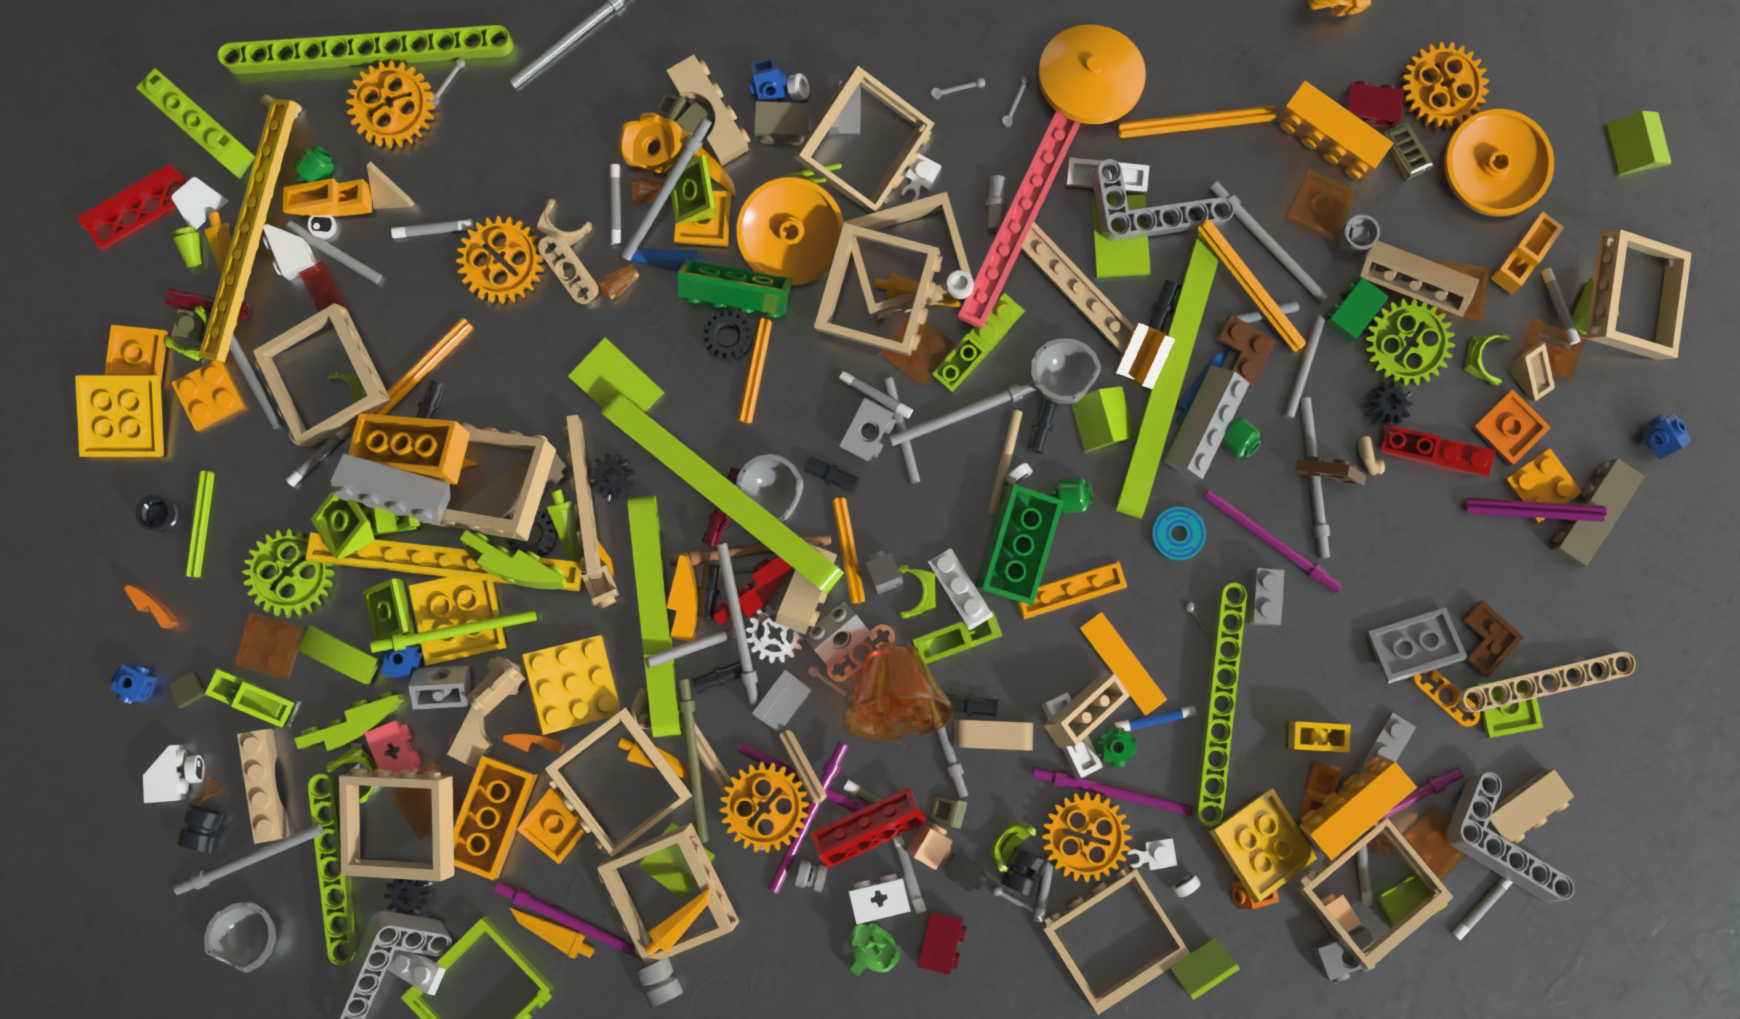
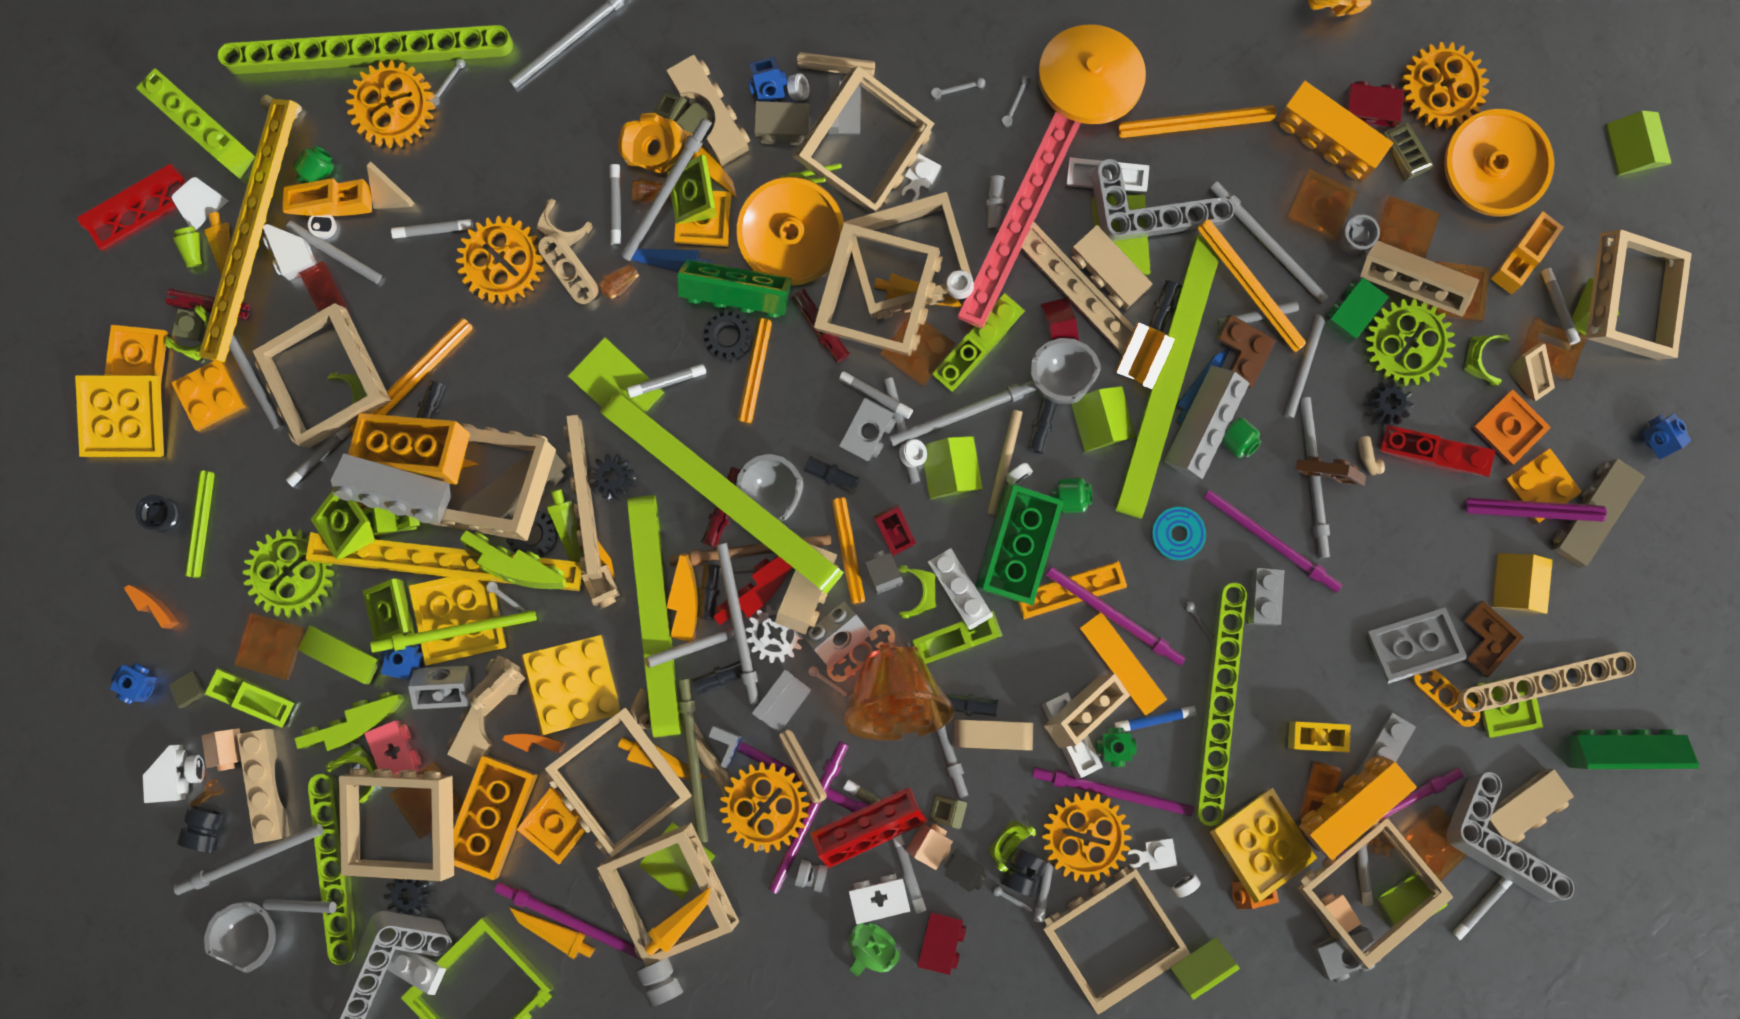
none -> light nougat brick [201,728,241,771]
none -> light grey bar [263,899,336,913]
none -> light grey hinge [486,582,531,612]
none -> light grey bar [626,364,706,398]
none -> light grey panel [709,726,742,768]
none -> dark red pin [791,289,851,364]
none -> tan axle [797,52,875,76]
none -> dark red slope [873,504,917,556]
none -> white tile [899,439,927,468]
none -> lime slope [923,437,983,499]
none -> dark red slope [1041,297,1079,341]
none -> magenta bar [1046,566,1186,666]
none -> tan brick [1071,225,1152,310]
none -> clear orange plate [1372,196,1441,258]
none -> yellow slope [1492,553,1552,614]
none -> green slope [1569,729,1699,769]

